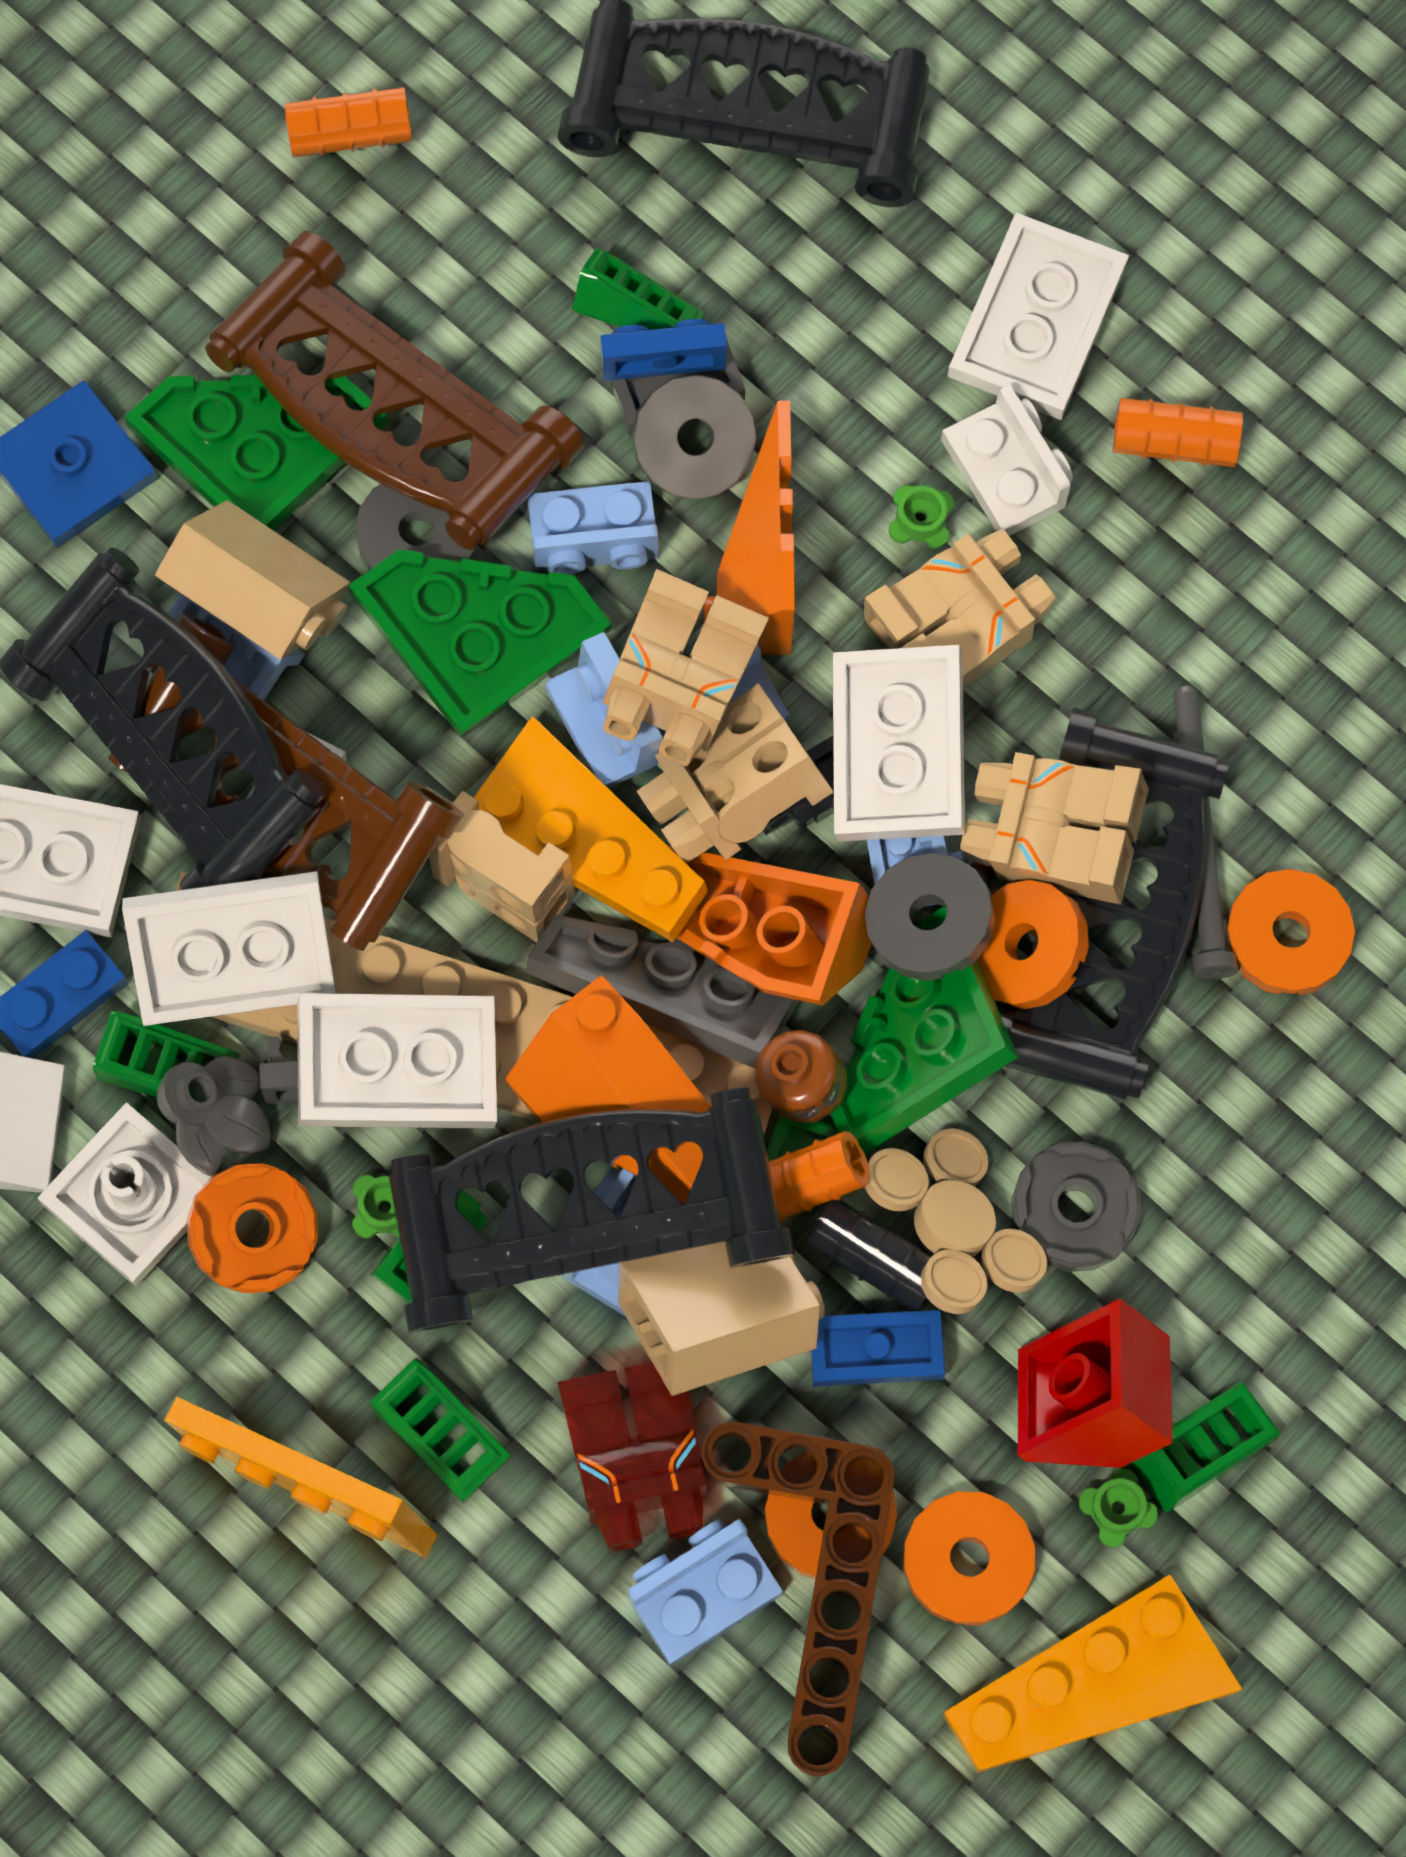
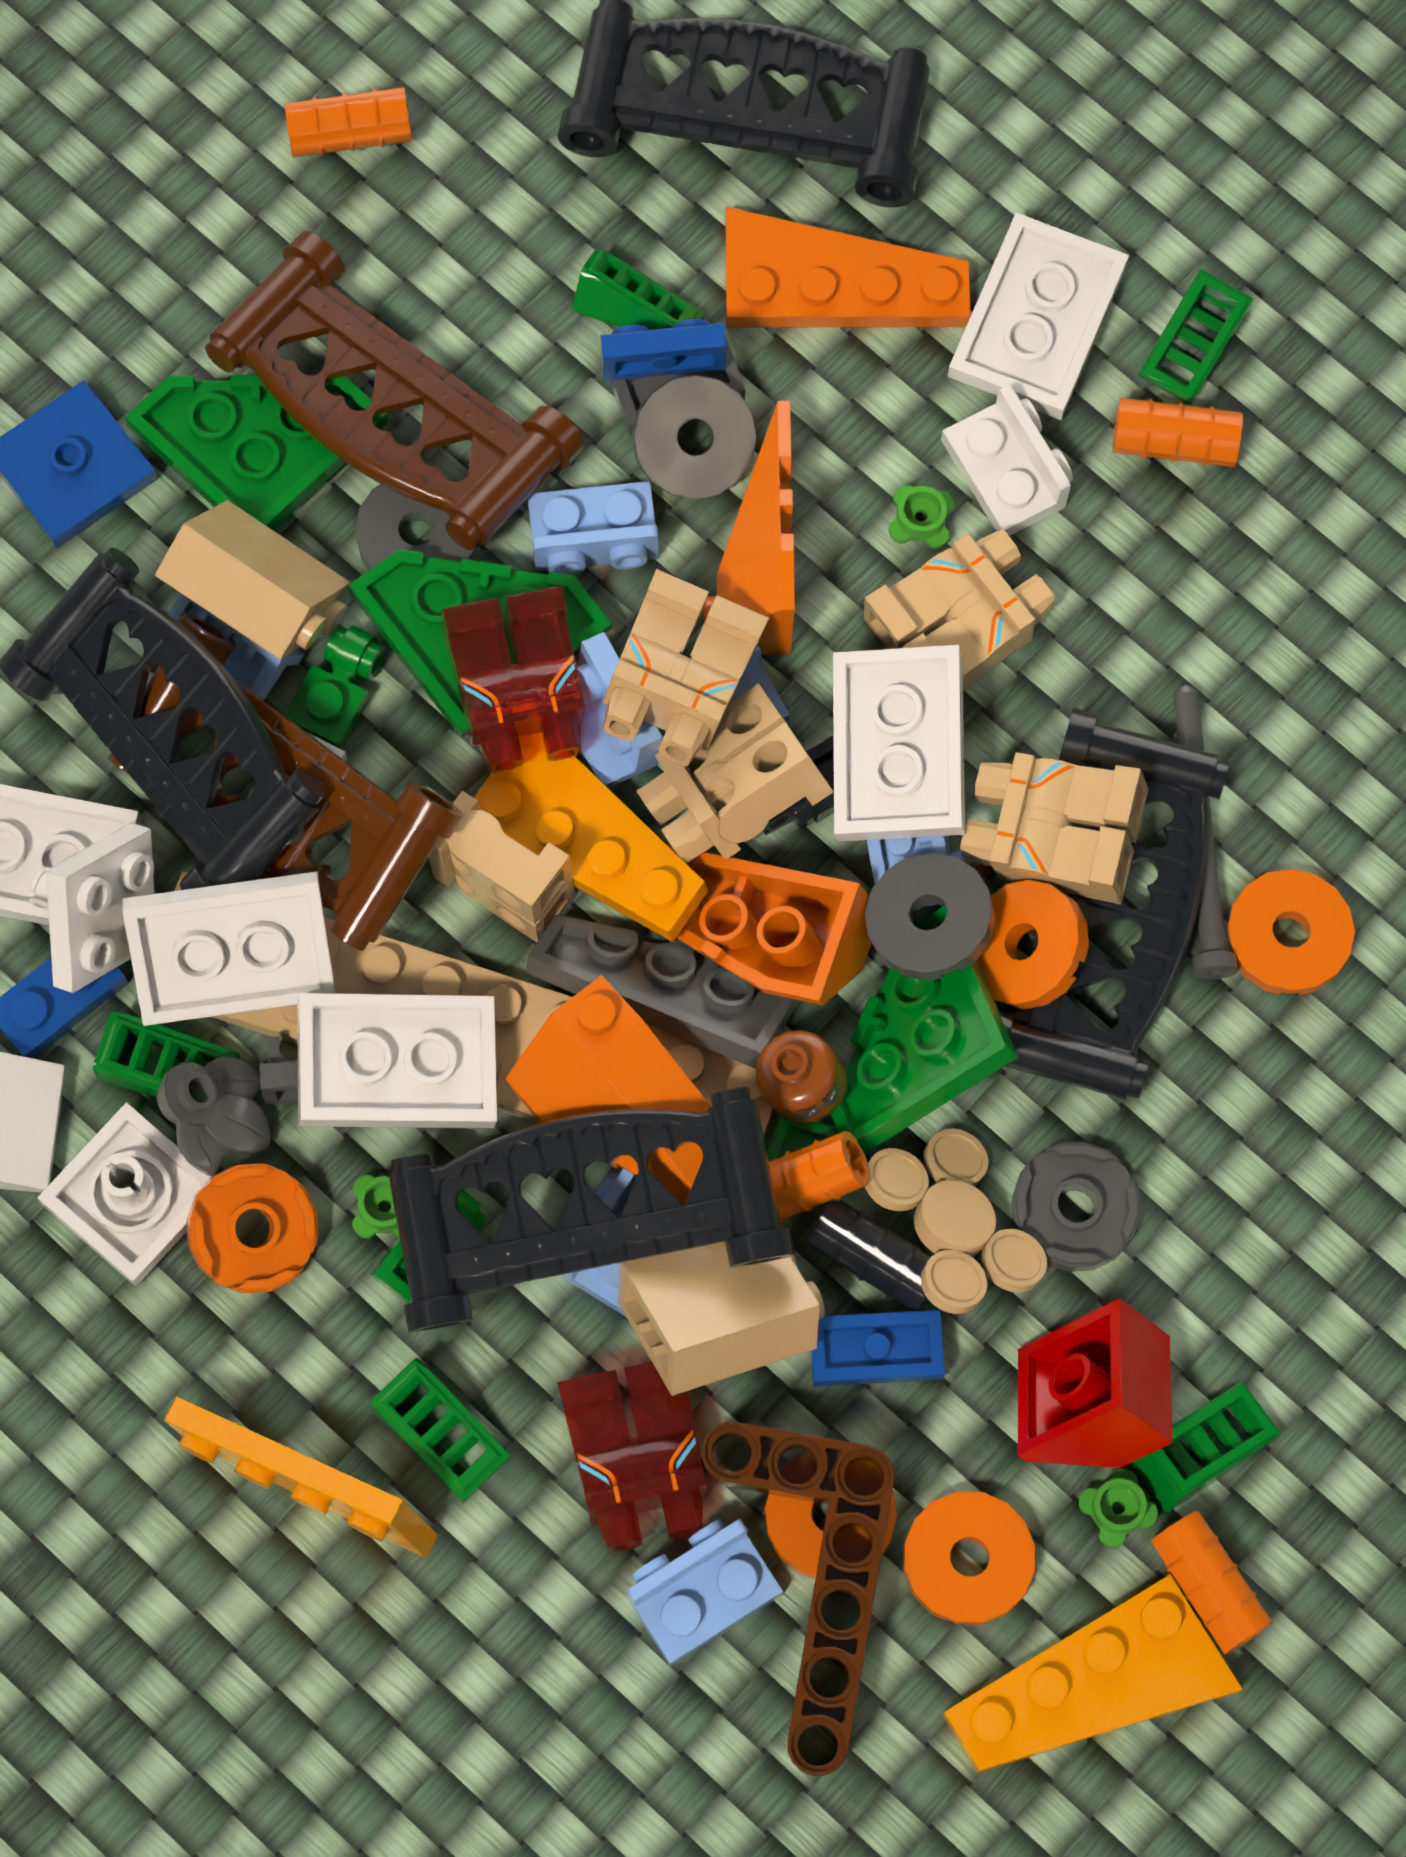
none -> white plate [29,822,154,993]
none -> green plate [285,625,385,750]
none -> clear red hips [441,586,585,773]
none -> orange wing [725,207,970,328]
none -> green slope [1138,268,1253,406]
none -> orange axle [1150,1510,1273,1655]

